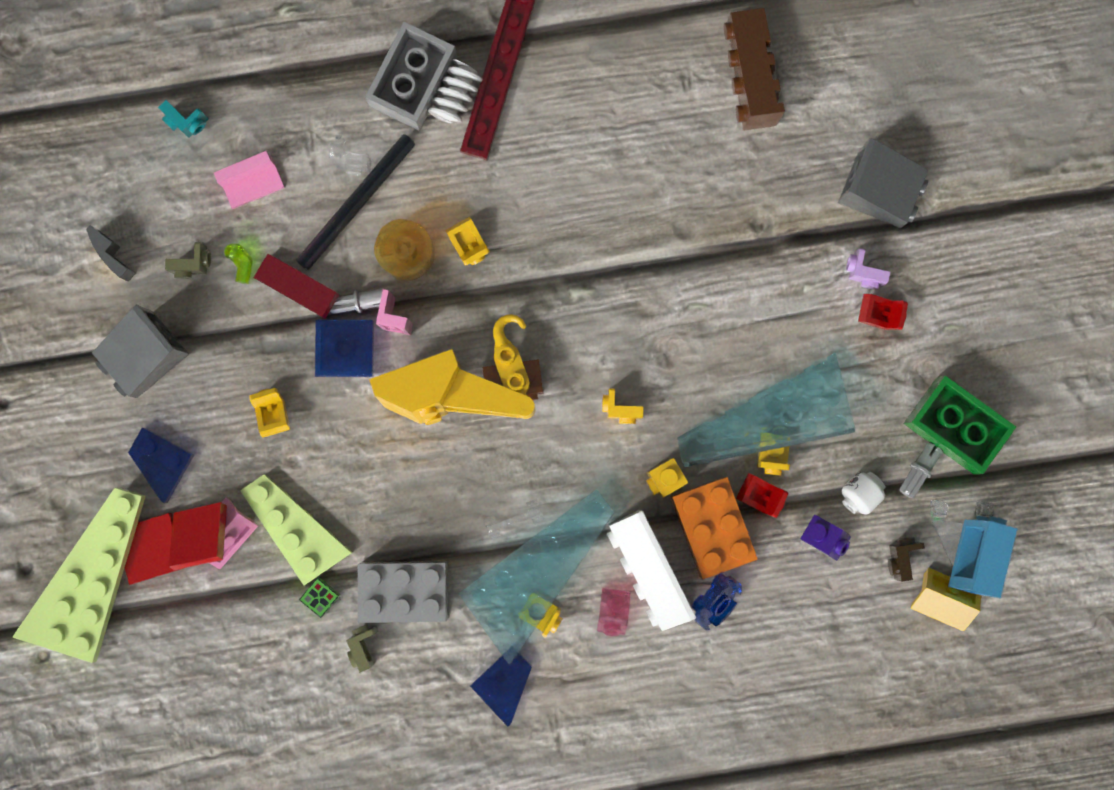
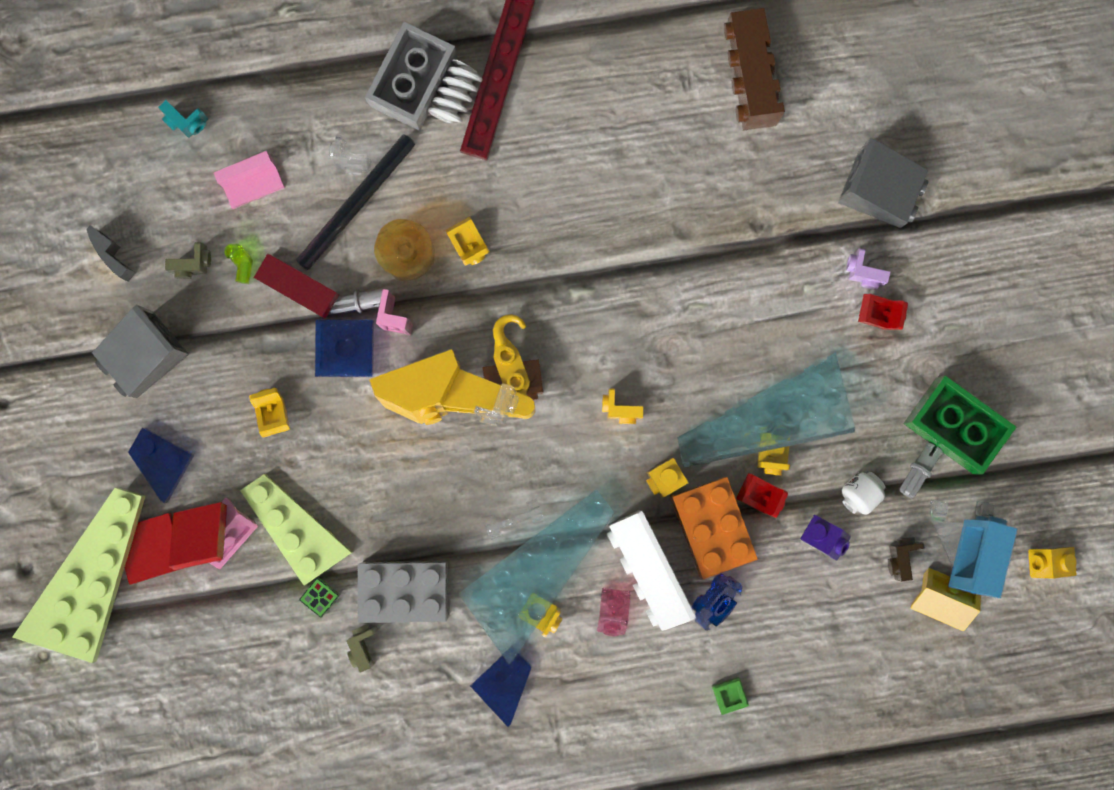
none -> clear bracket [474,383,519,427]
none -> bright green tile [712,677,749,715]
none -> yellow bracket [1028,547,1077,579]

